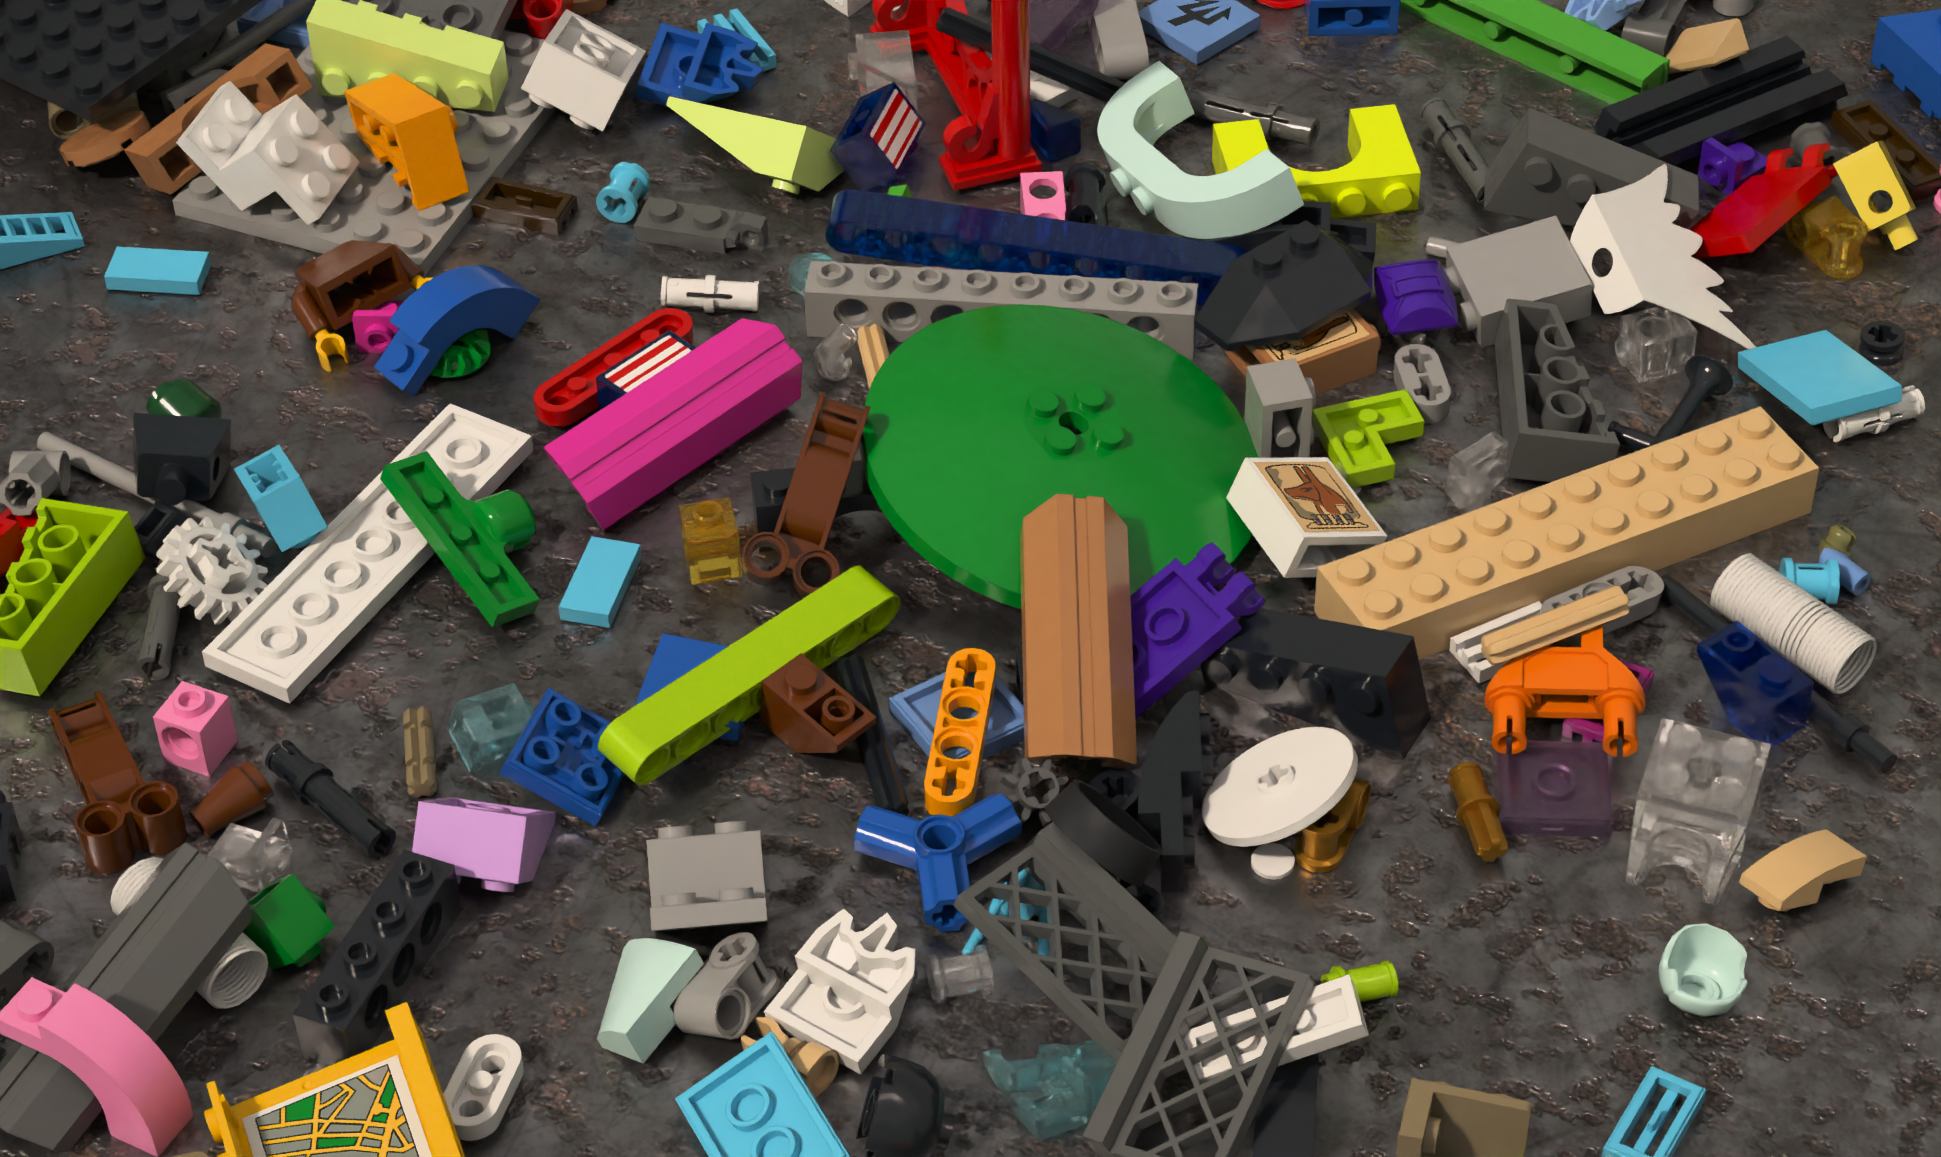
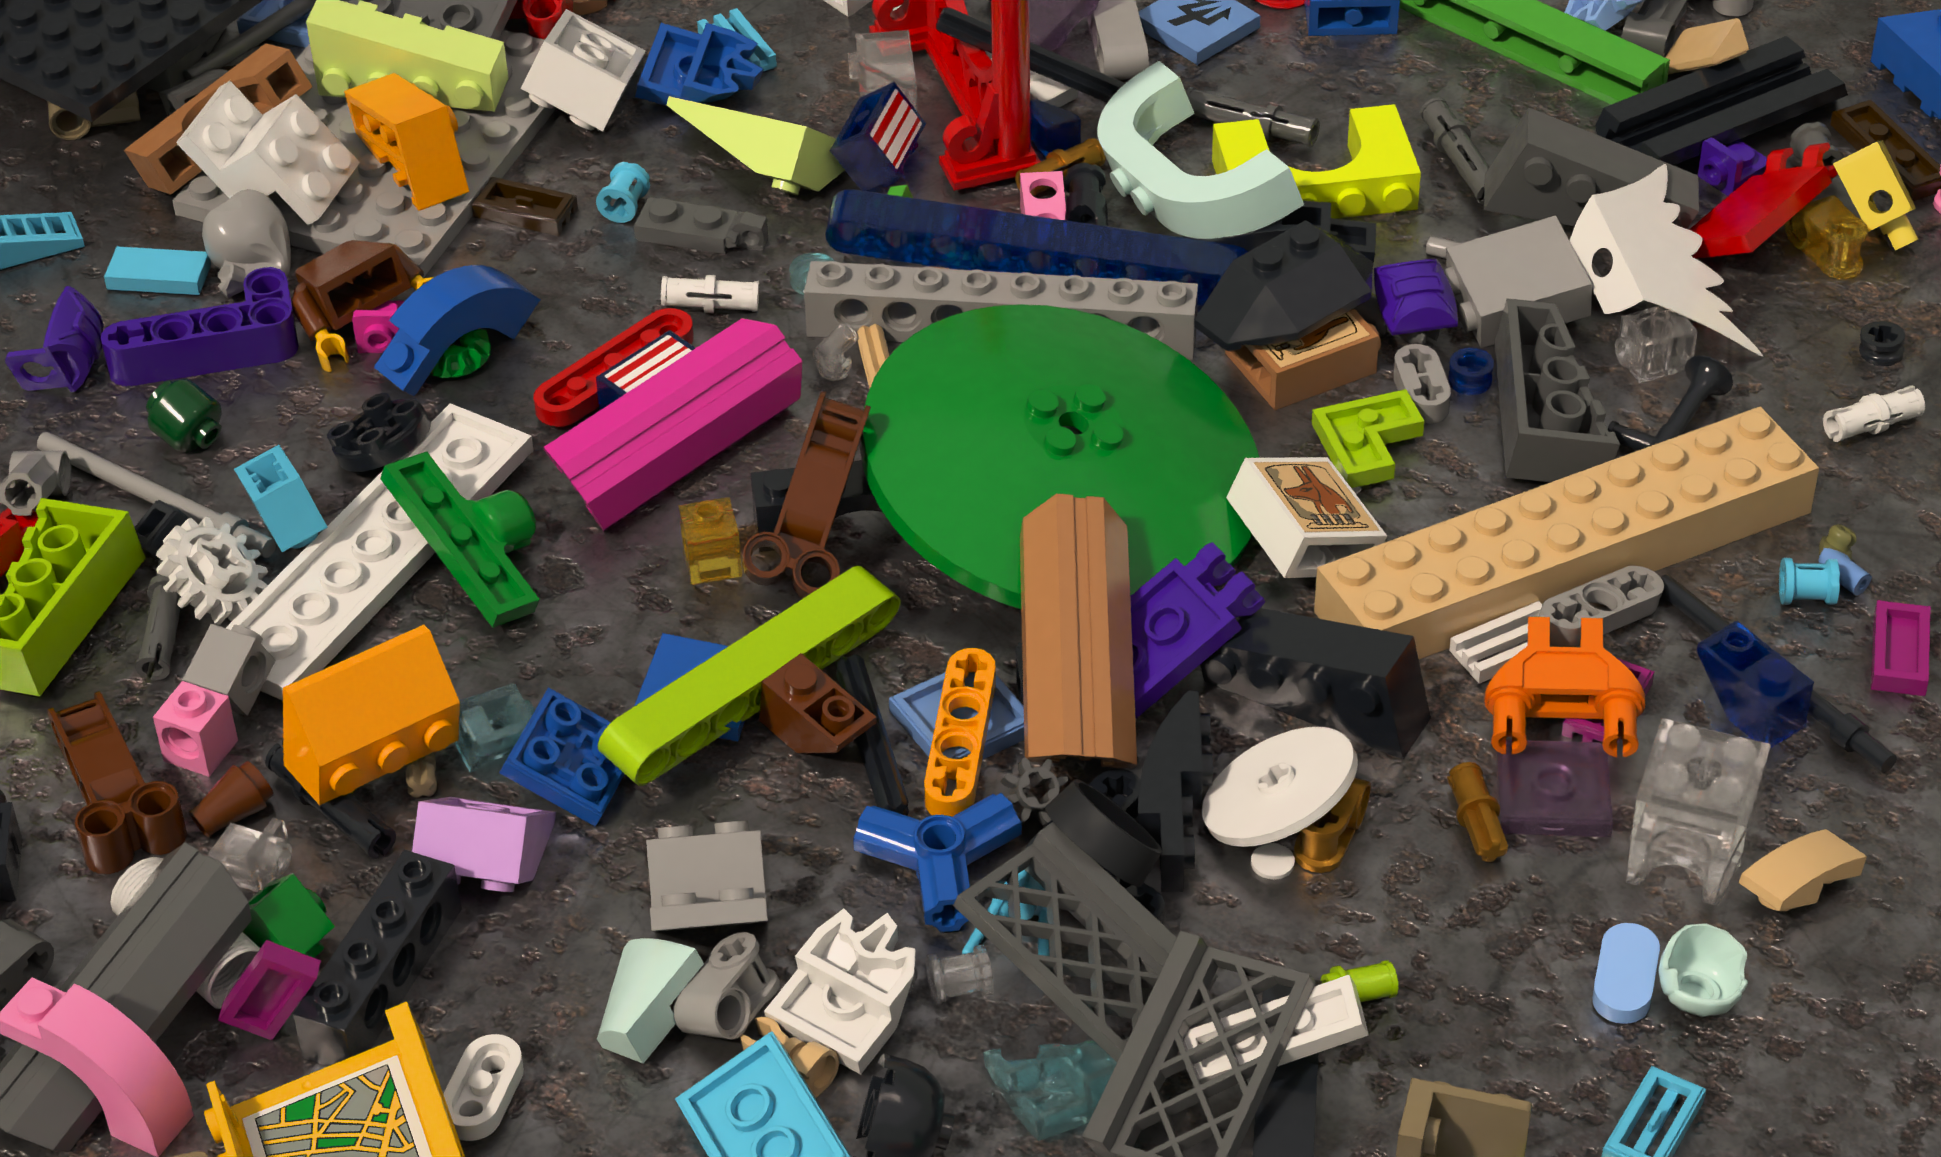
medium nougat tile [59,110,151,167] -> none
black torso [133,413,231,505] -> none
medium azure tile [559,536,642,628] -> none
light grey brick [1244,358,1316,458] -> none
clear bracket [1446,431,1508,512] -> none
tan axle [1481,586,1630,665] -> none
white piece [1710,553,1877,695] -> none
medium azure tile [1738,330,1902,426] -> none
none -> dark purple piece [5,286,104,392]
none -> dark purple beam [101,267,299,386]
none -> light grey brick [182,624,276,716]
none -> light grey piece [202,189,291,298]
none -> magenta tile [218,940,321,1040]
none -> light orange slope [283,625,460,806]
none -> black tile [327,393,431,472]
none -> pearl gold pin [1016,138,1106,196]
none -> clear blue bush [1448,347,1494,395]
none -> light blue tile [1592,923,1660,1024]
none -> magenta tile [1871,600,1931,696]

